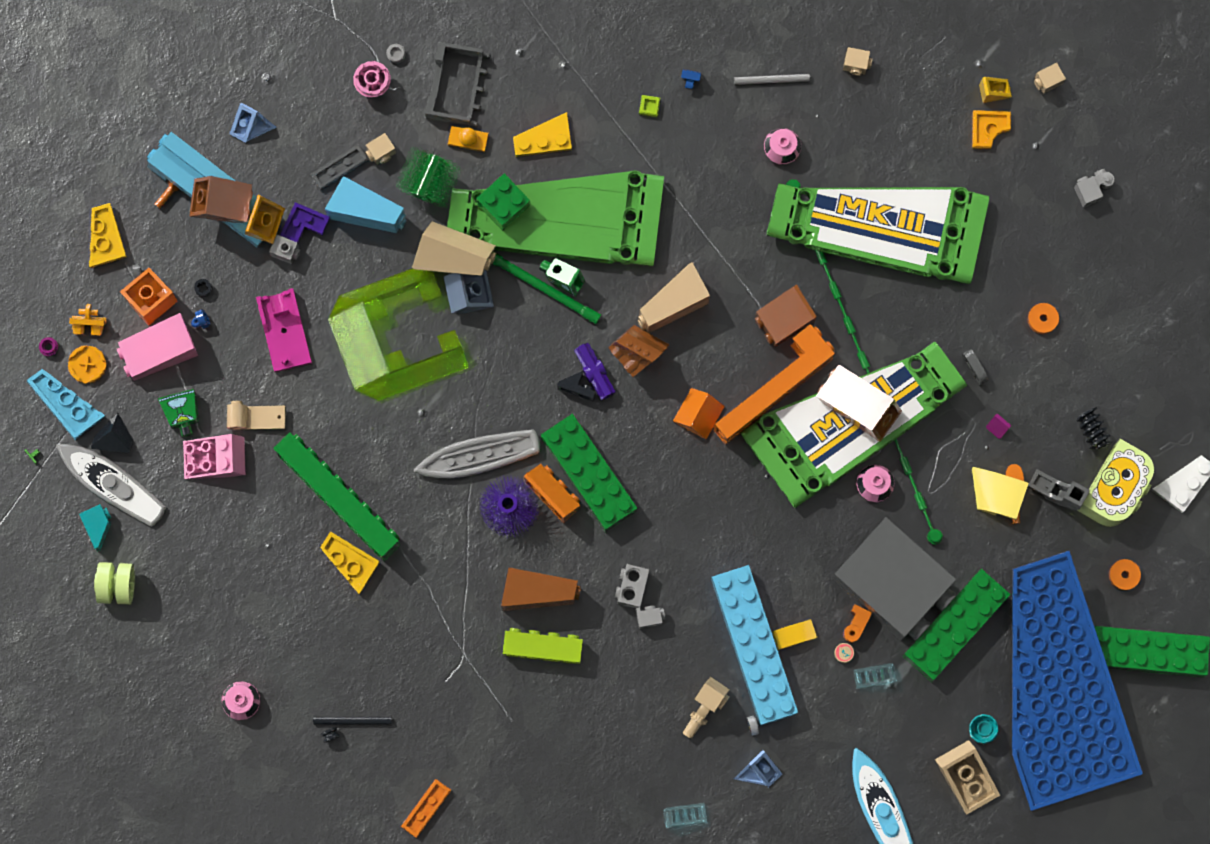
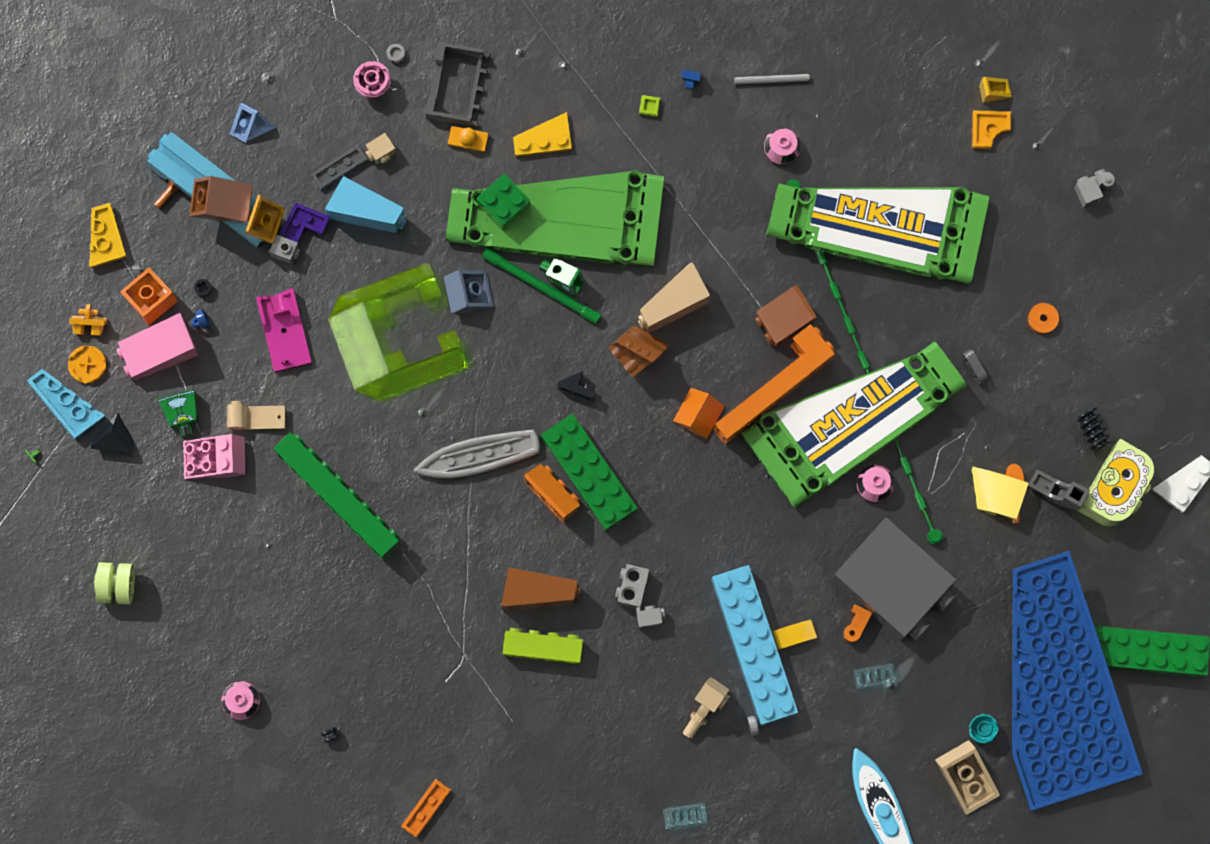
magenta plate [39,337,58,356] -> none
piece [56,444,166,527] -> none
teal slope [79,504,111,551] -> none
black bar [313,717,392,725] -> none
yellow wing [320,531,380,595] -> none
green piece [395,147,461,208] -> none
tan slope [412,222,497,276] -> none
dark purple piece [480,475,539,538] -> none
dark purple piece [574,343,616,401] -> none
light blue slope [734,751,782,788] -> none
slope [817,365,902,442] -> none
tan tile [834,643,854,663] -> none
tan brick [843,47,872,76] -> none
green brick [902,568,1010,682] -> none
magenta slope [986,414,1011,439] -> none
tan brick [1034,63,1066,94] -> none
orange piece [1109,559,1141,591] -> none

